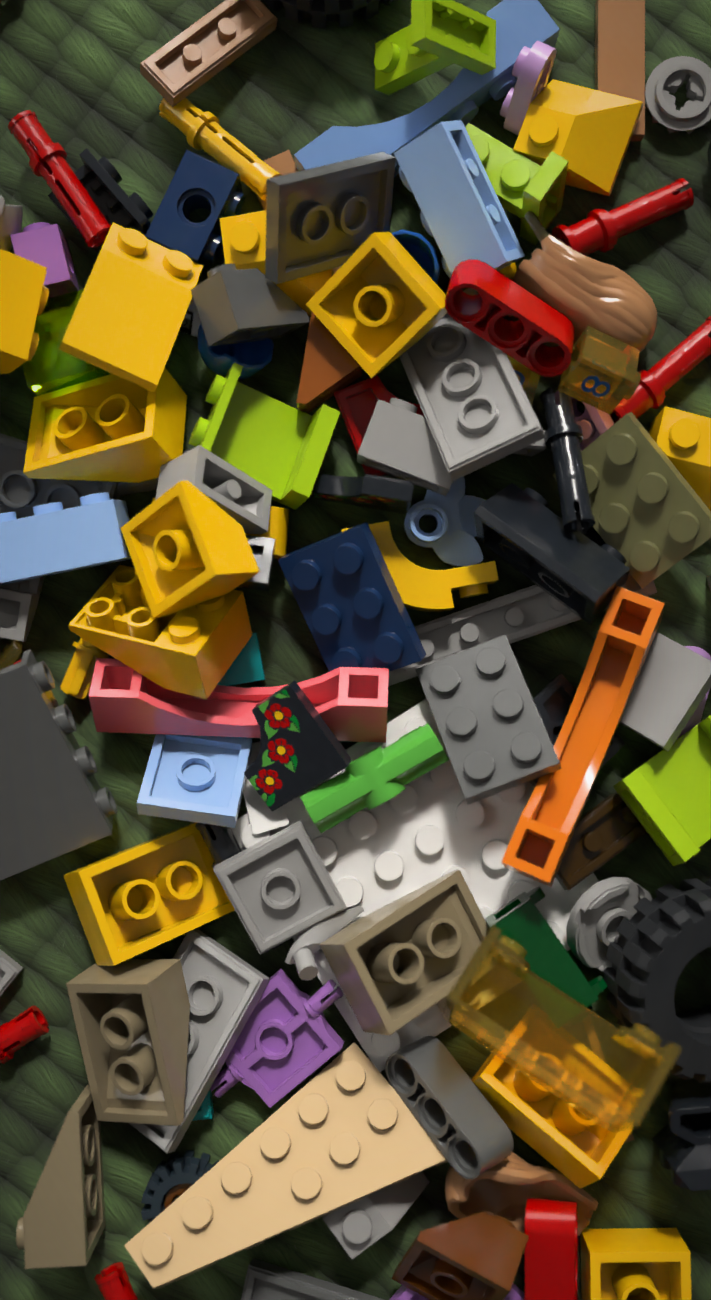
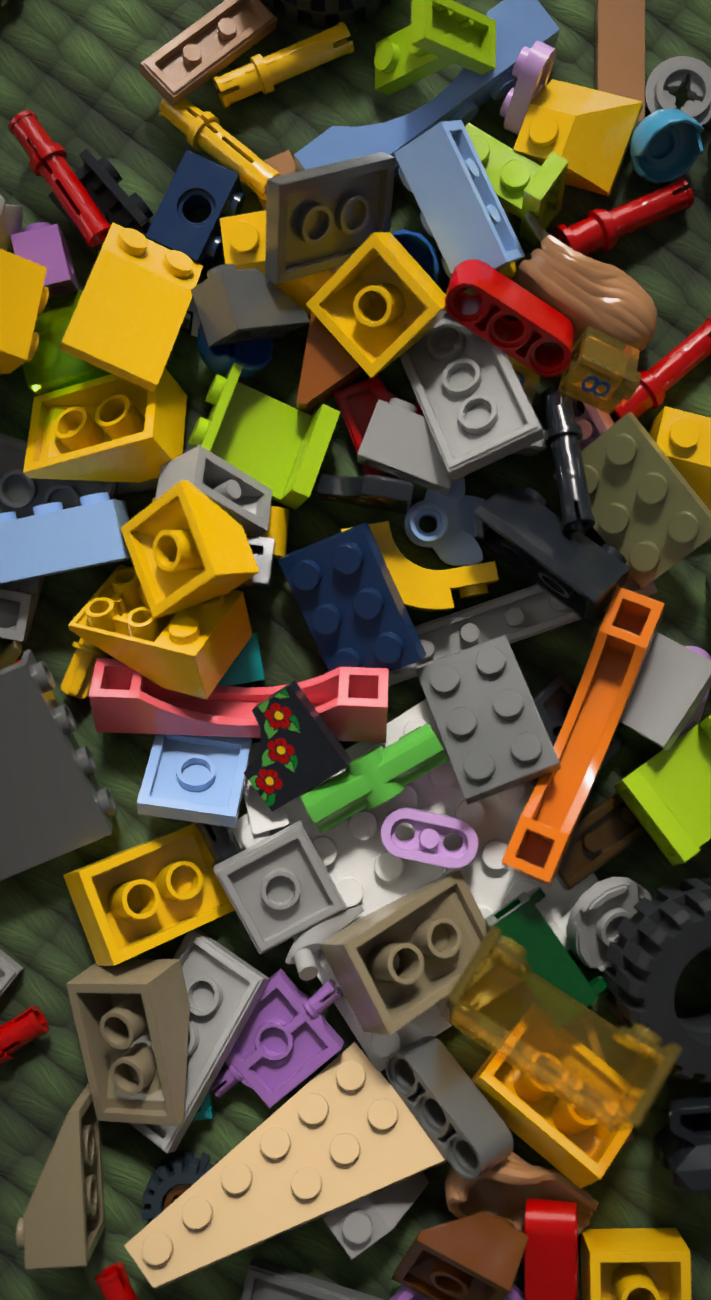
none -> yellow pin [213,21,354,108]
none -> lavender plate [380,807,478,868]
none -> dark azure hair [630,108,704,184]

